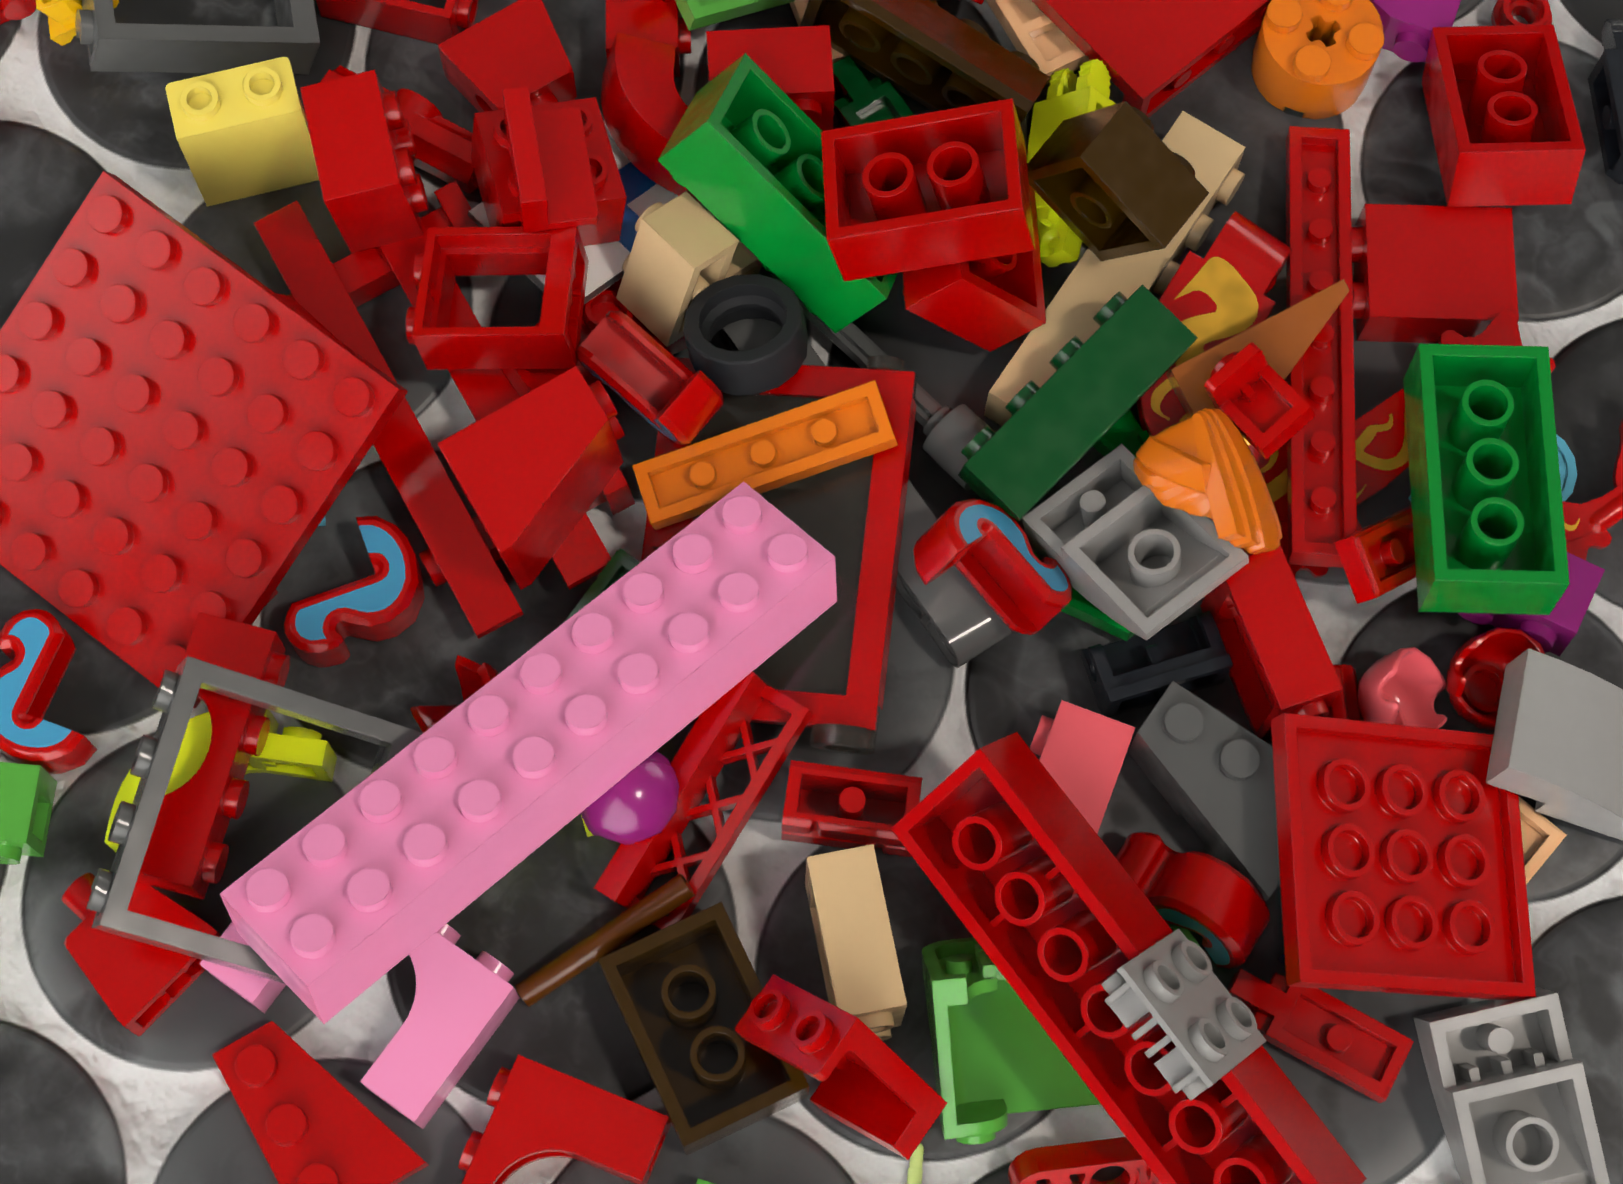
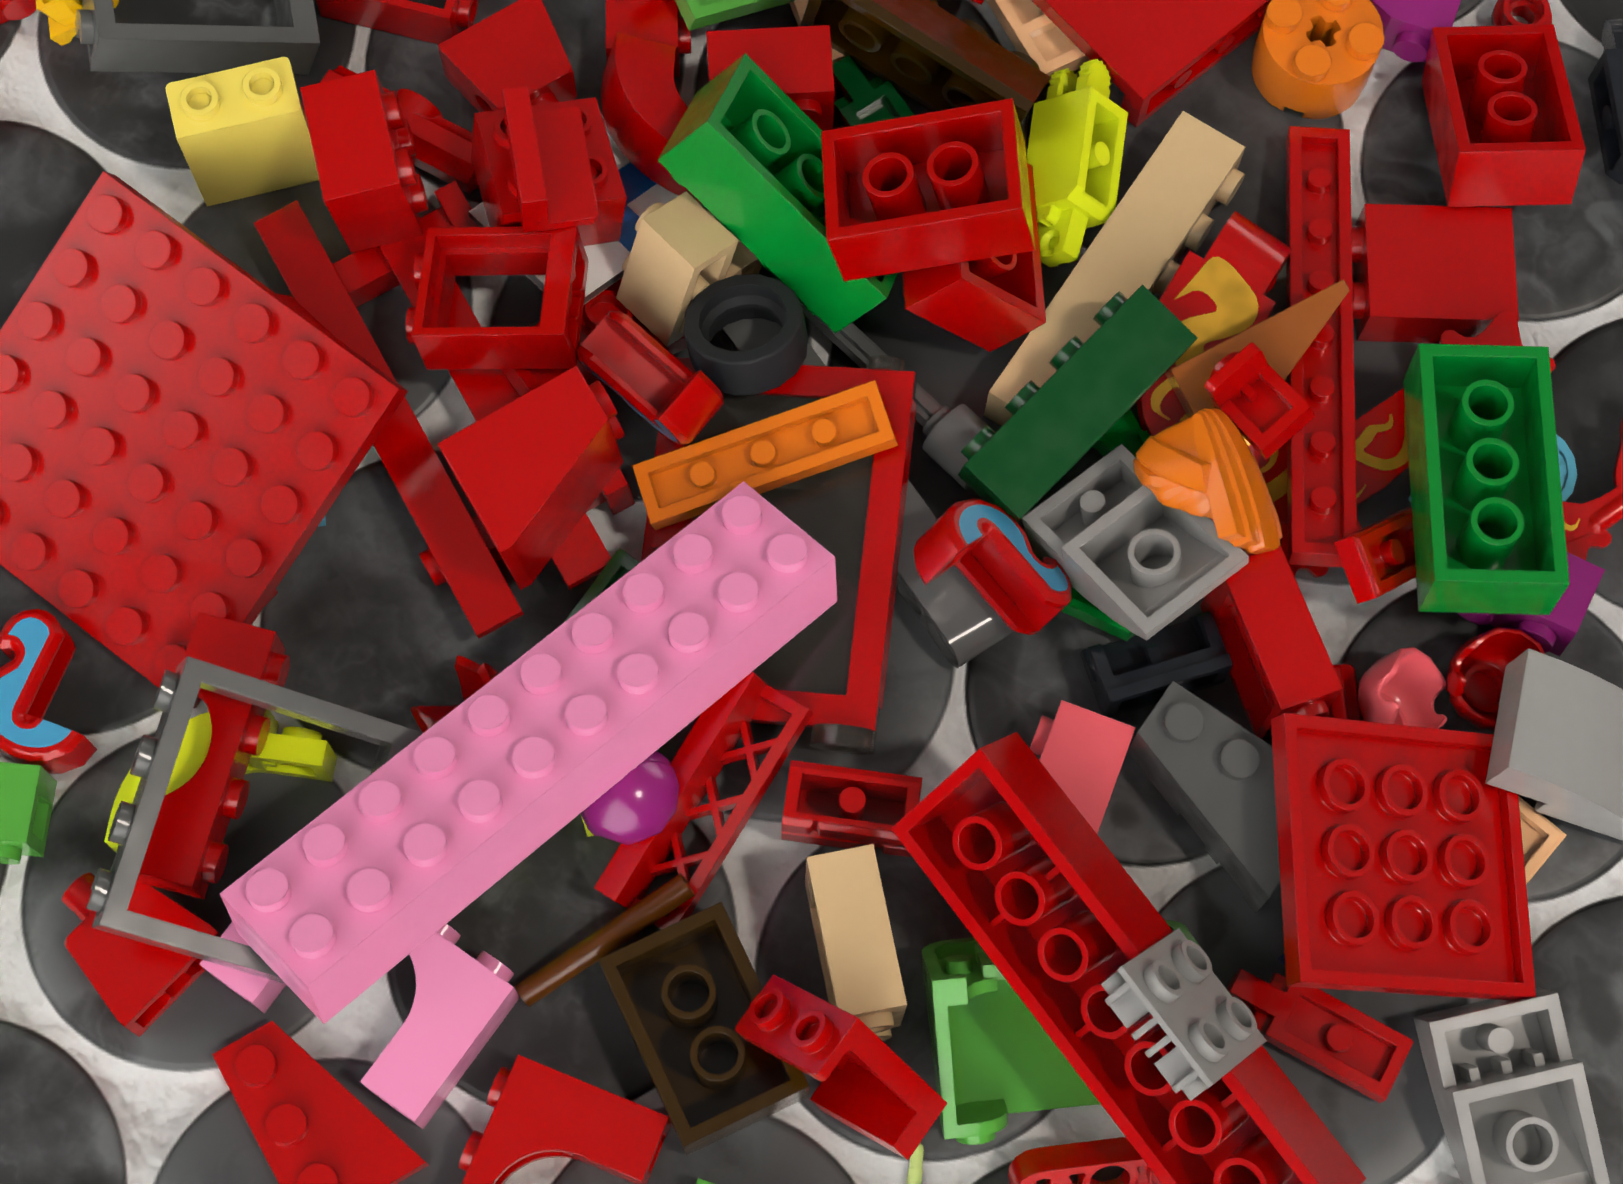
red animal [284,516,425,667] -> none
dark brown brick [1027,101,1209,261] -> none
red animal [1115,831,1270,969] -> none

